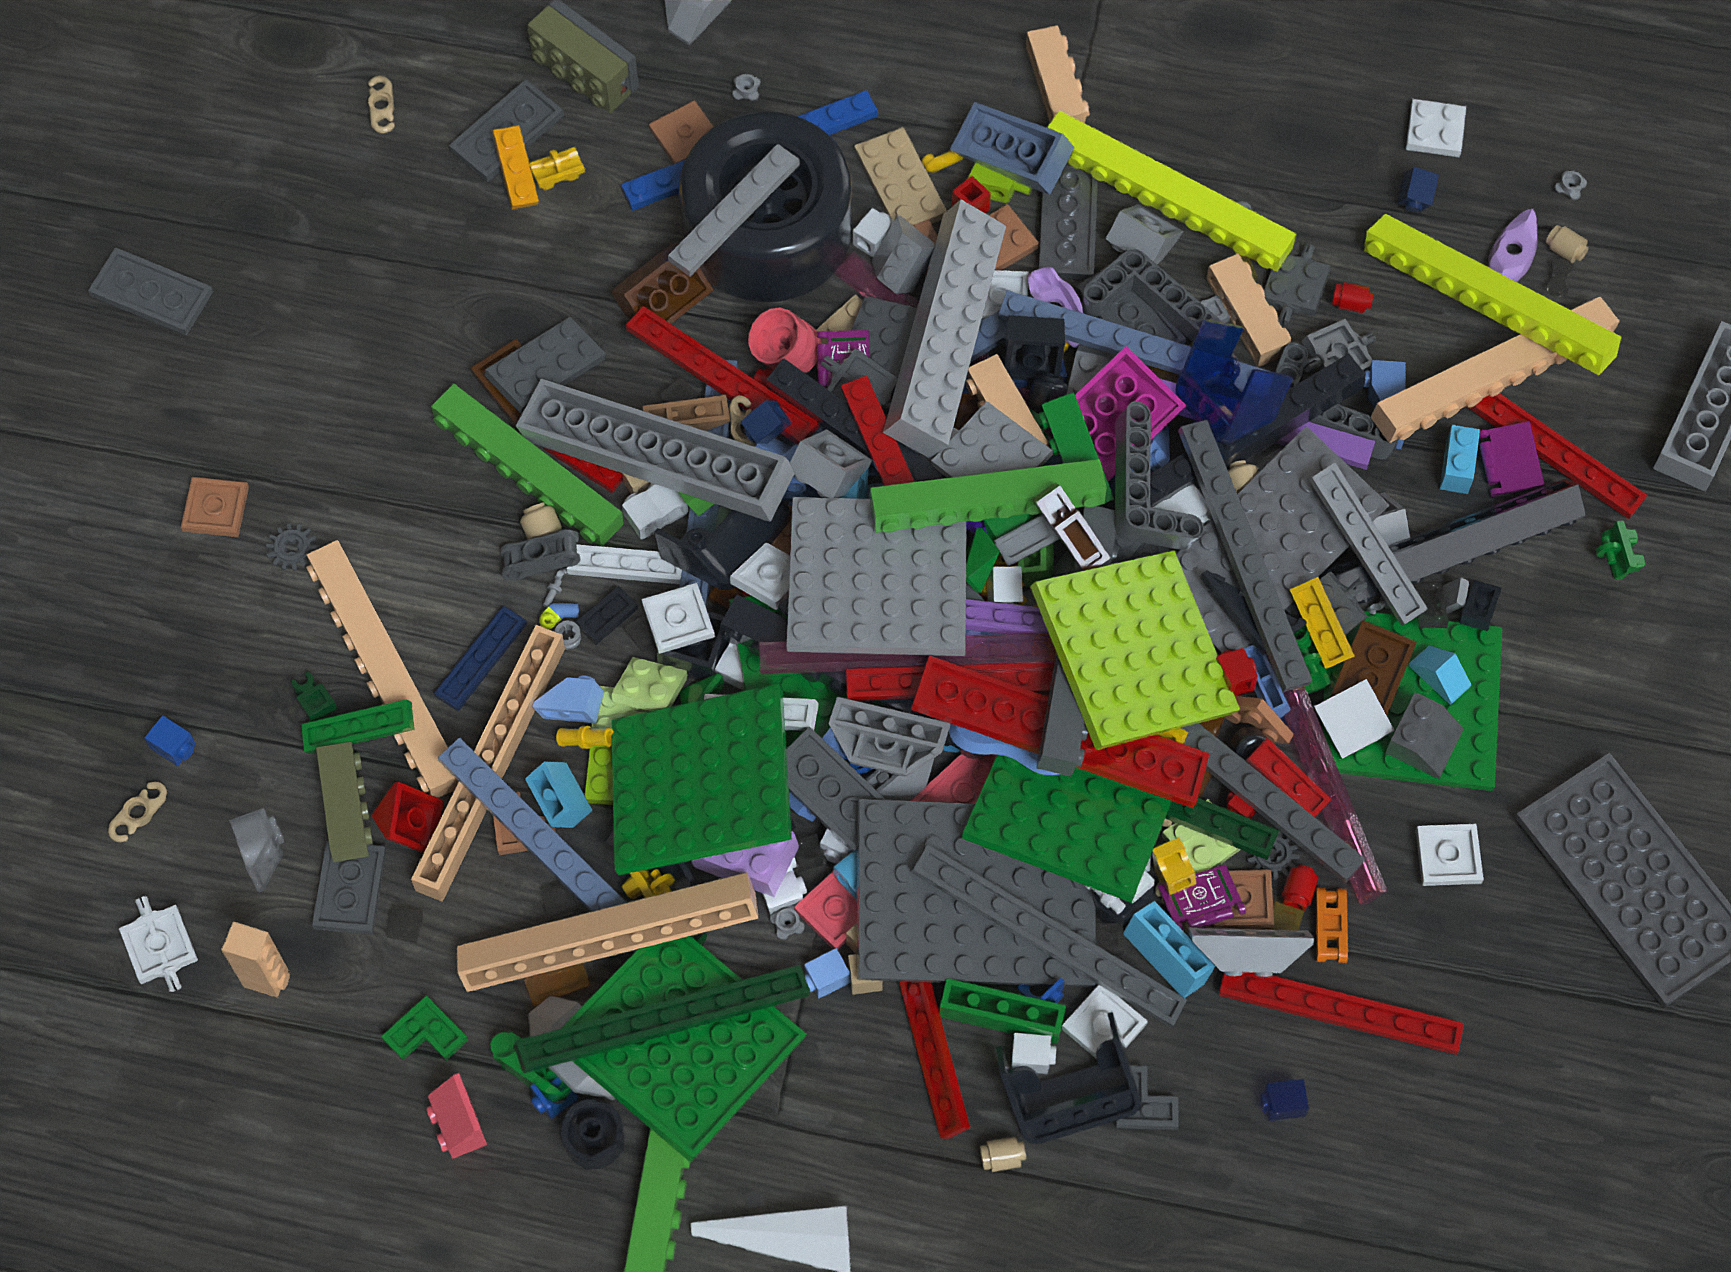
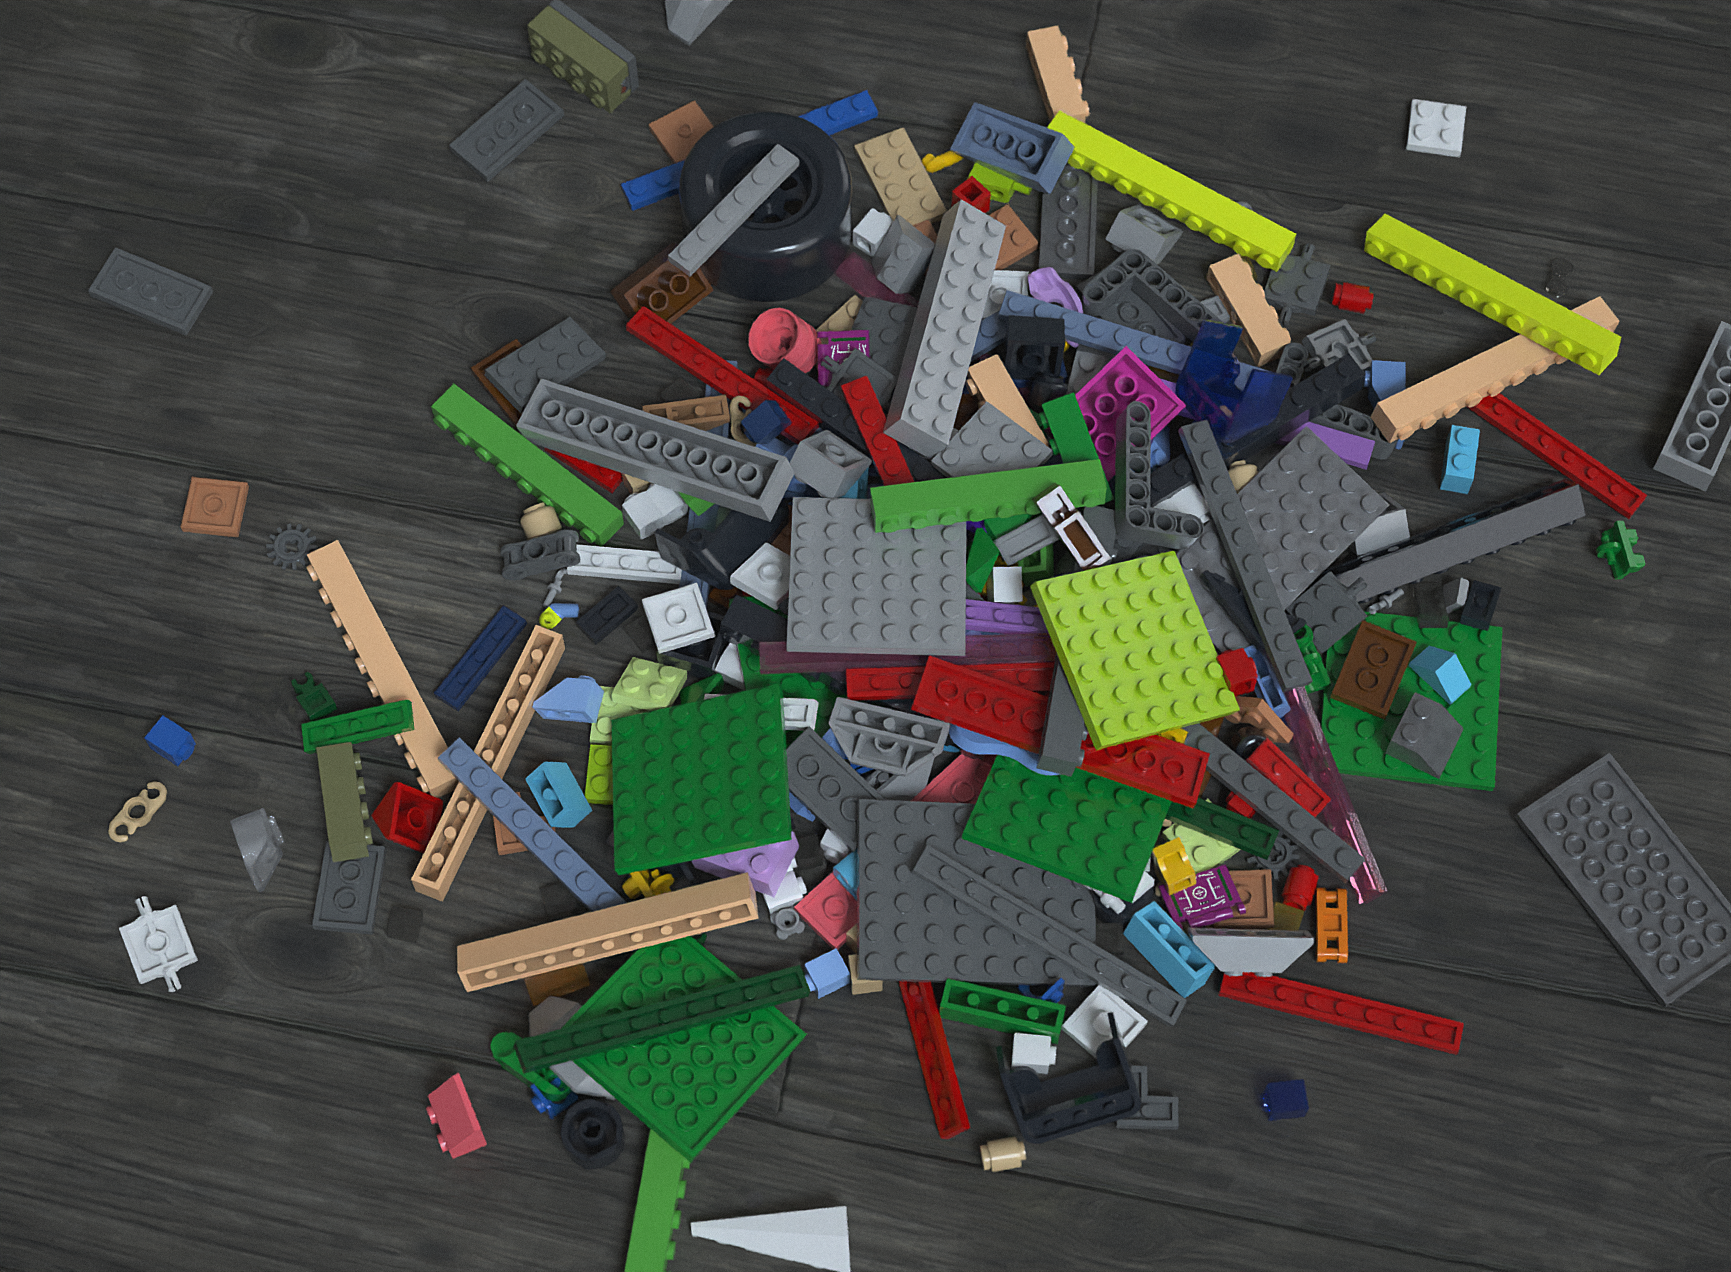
light nougat brick [222,922,290,998] -> none
tan piece [368,76,395,134] -> none
green plate [381,995,468,1061] -> none
light orange plate [492,125,539,210] -> none
yellow hips [529,147,585,190] -> none
light grey bush [554,620,581,650] -> none
yellow pin [556,726,614,749] -> none
light grey plate [733,74,760,101] -> none
yellow plate [1290,577,1354,669] -> none
light grey plate [1309,462,1428,625] -> none
white tile [1314,679,1395,759] -> none
dark blue brick [1397,167,1439,212] -> none
white plate [1416,824,1483,886] -> none
magenta piece [1479,421,1544,497] -> none
lavender piece [1488,209,1537,282] -> none
tan brick [1546,225,1589,263] -> none
light grey plate [1555,171,1587,200] -> none

